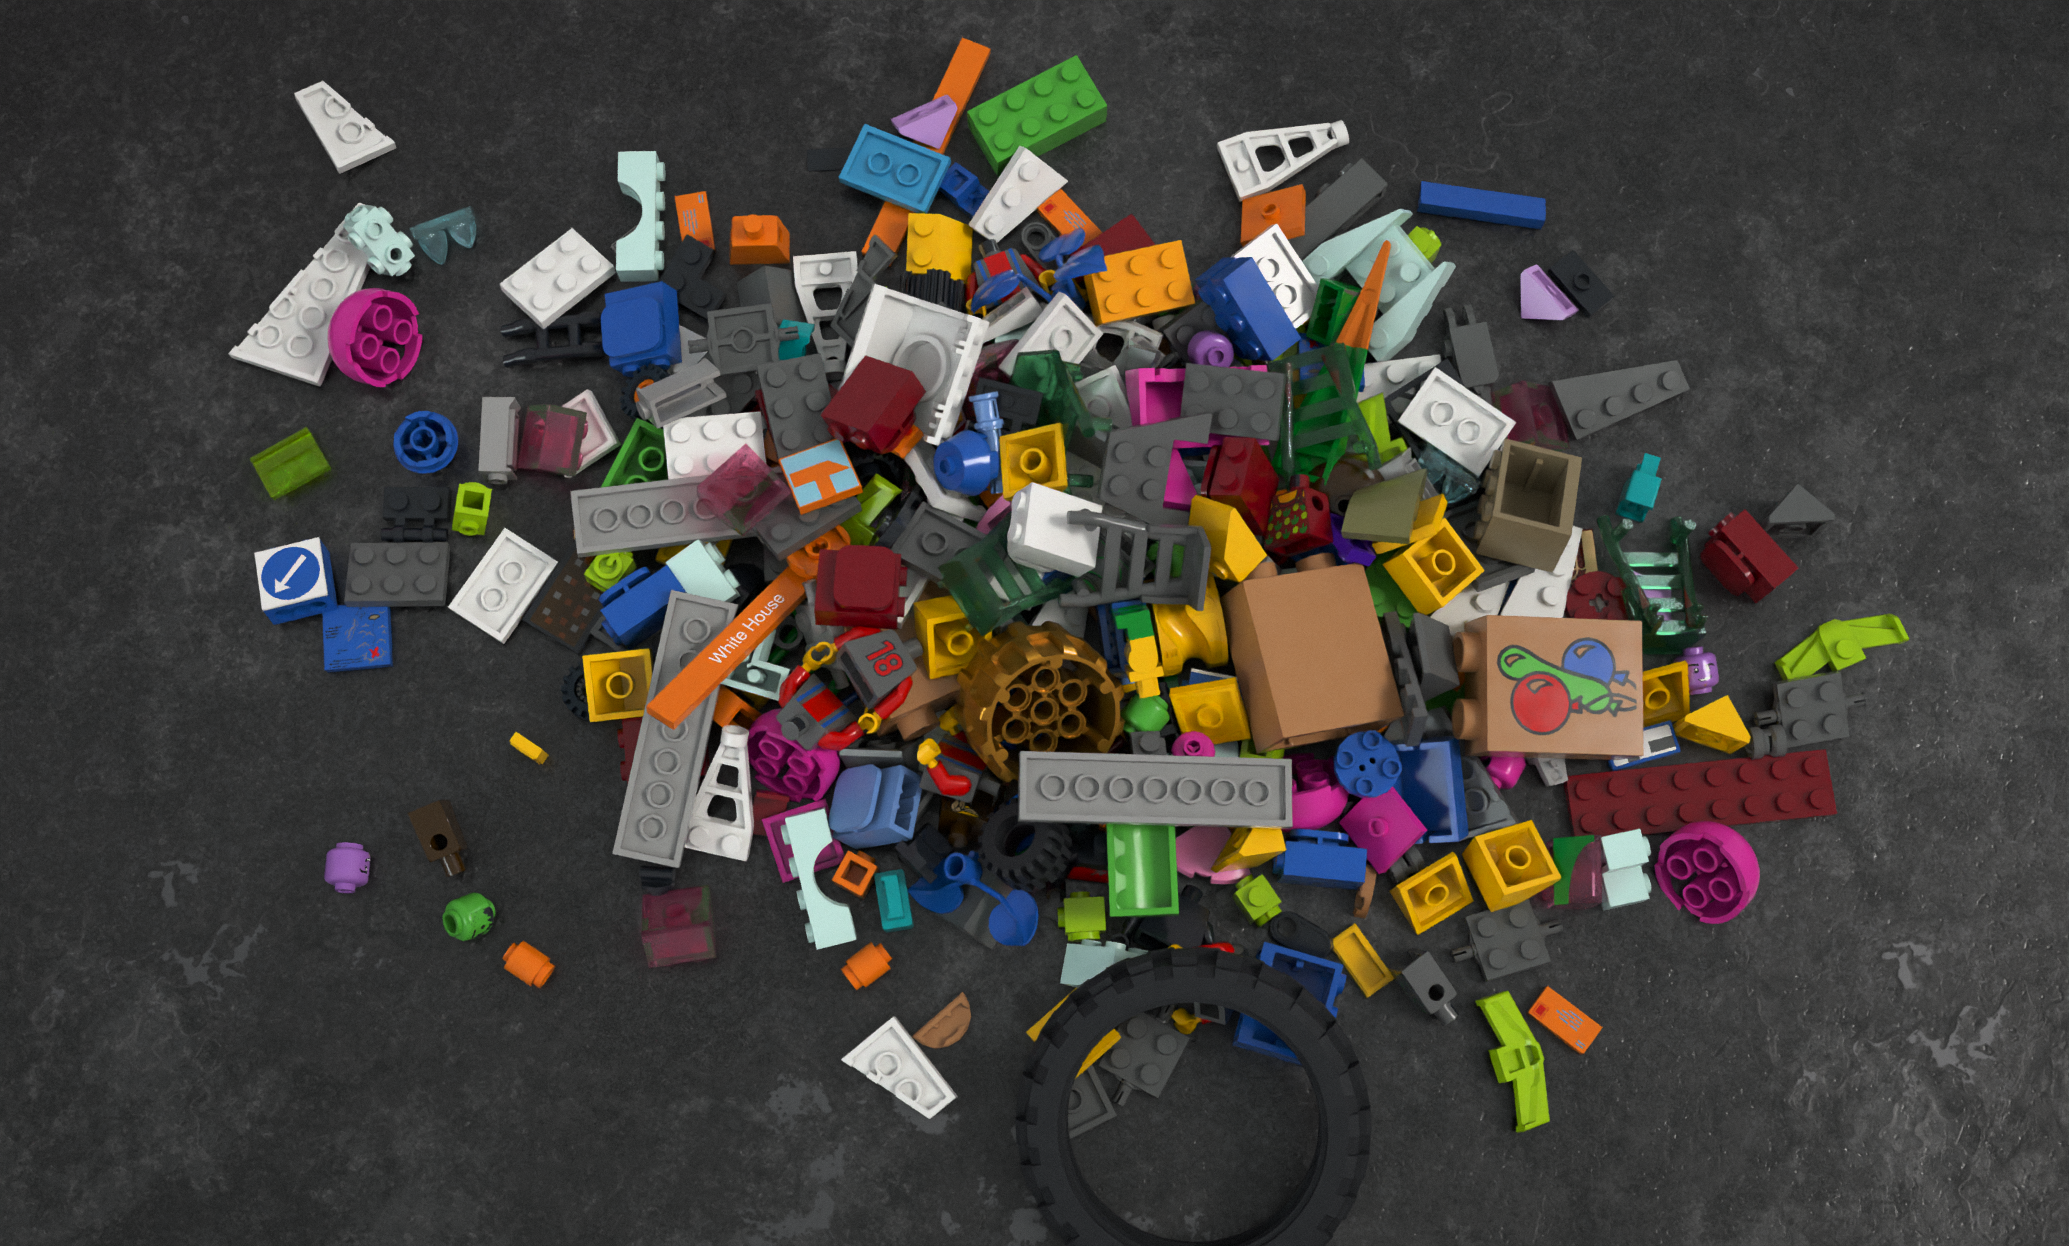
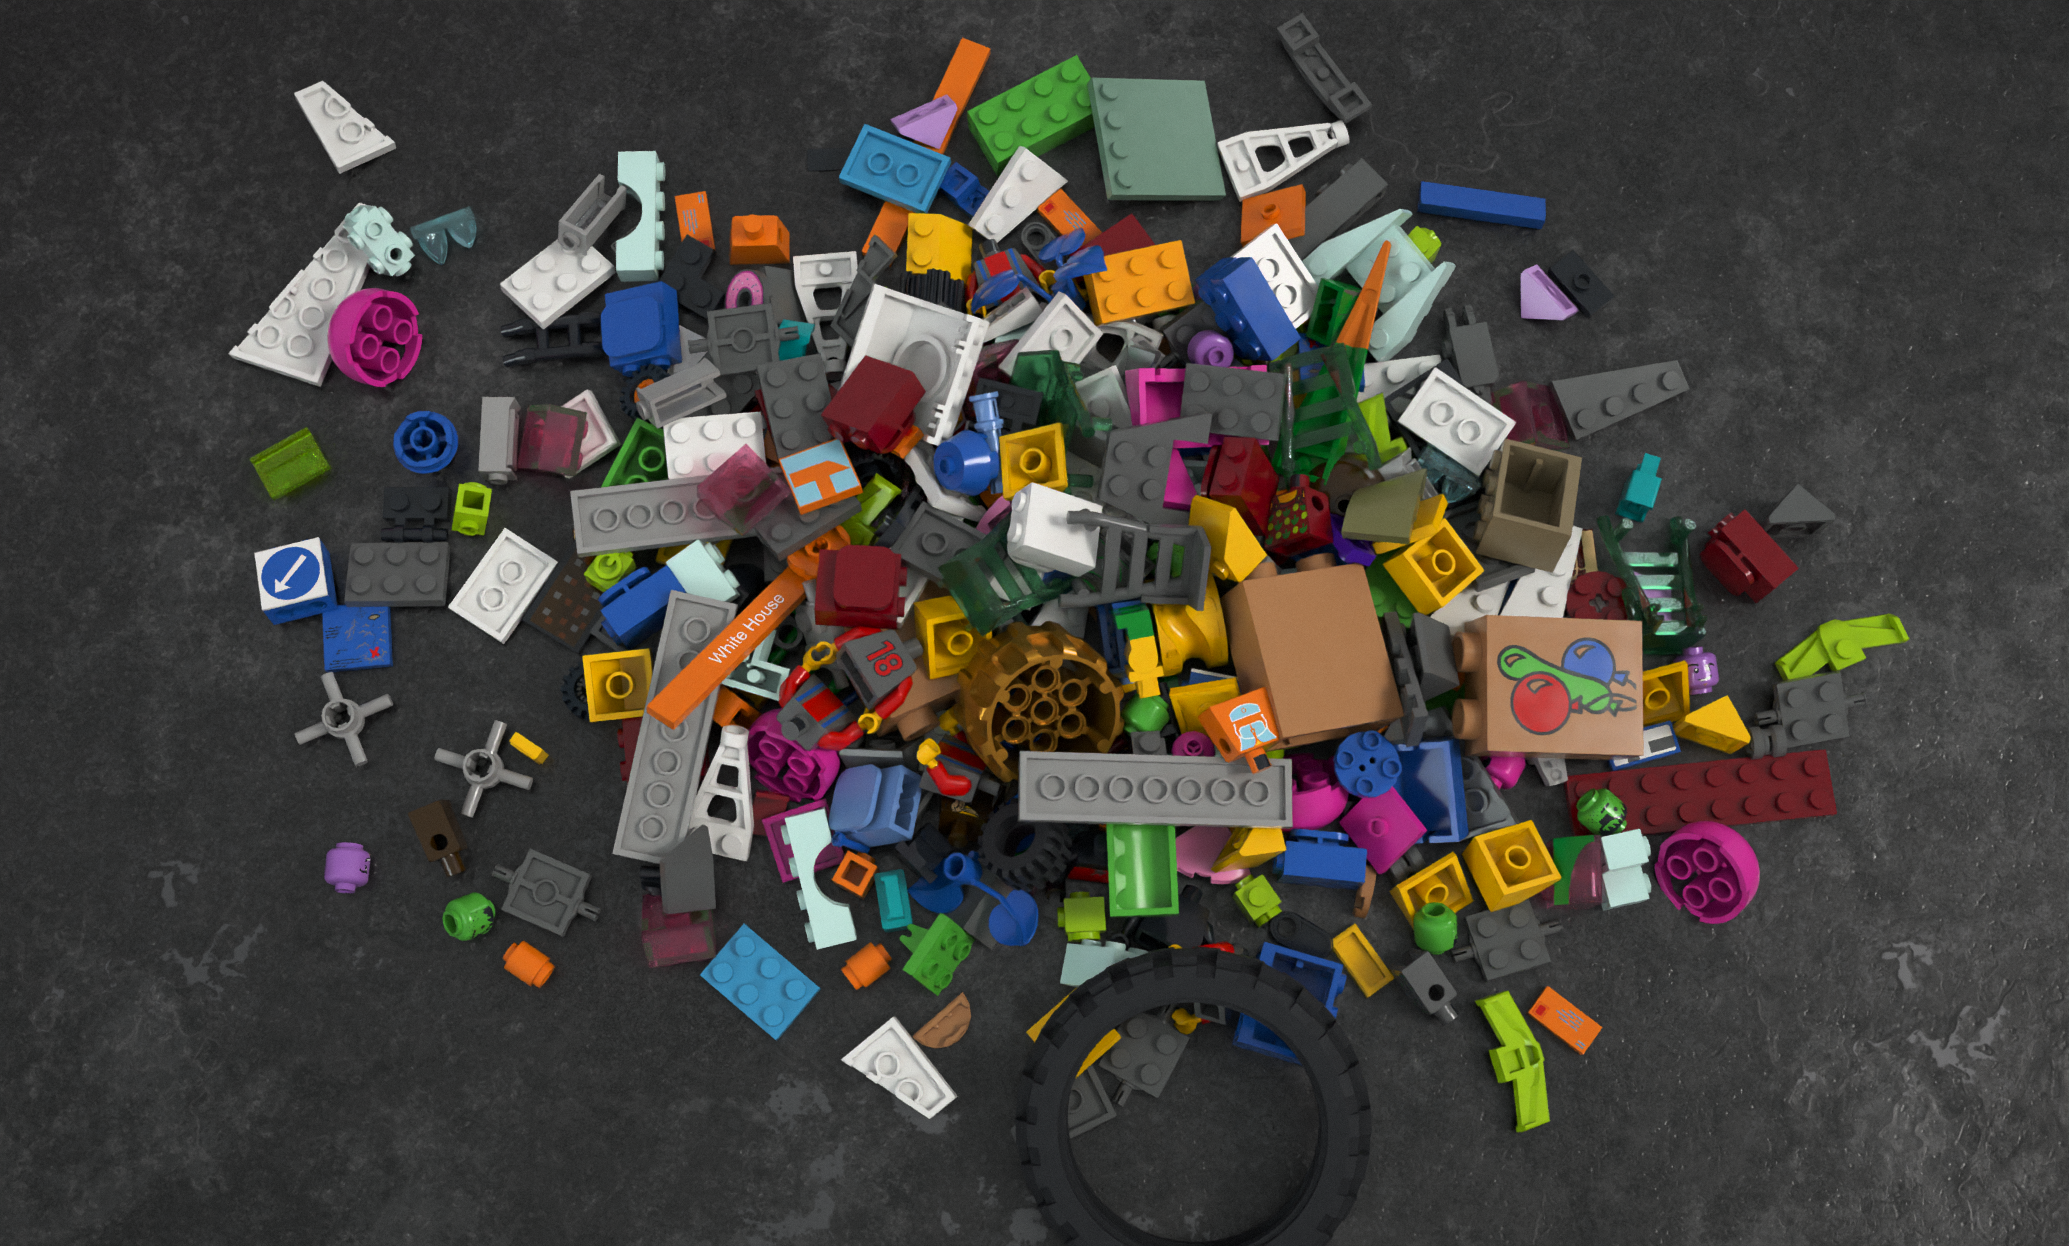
none -> light grey bar [295,672,393,767]
none -> light grey bar [435,720,533,818]
none -> dark grey plate [492,848,601,937]
none -> light grey window [558,174,627,256]
none -> dark grey slope [659,824,716,914]
none -> dark azure plate [700,924,821,1041]
none -> tile [724,269,773,309]
none -> blue piece [831,832,870,854]
none -> bright green plate [900,912,975,996]
none -> sand green plate [1087,78,1226,201]
none -> orange torso [1198,687,1279,775]
none -> dark grey slope [1276,13,1372,123]
none -> bright green head [1413,902,1458,955]
none -> bright green head [1576,788,1627,838]

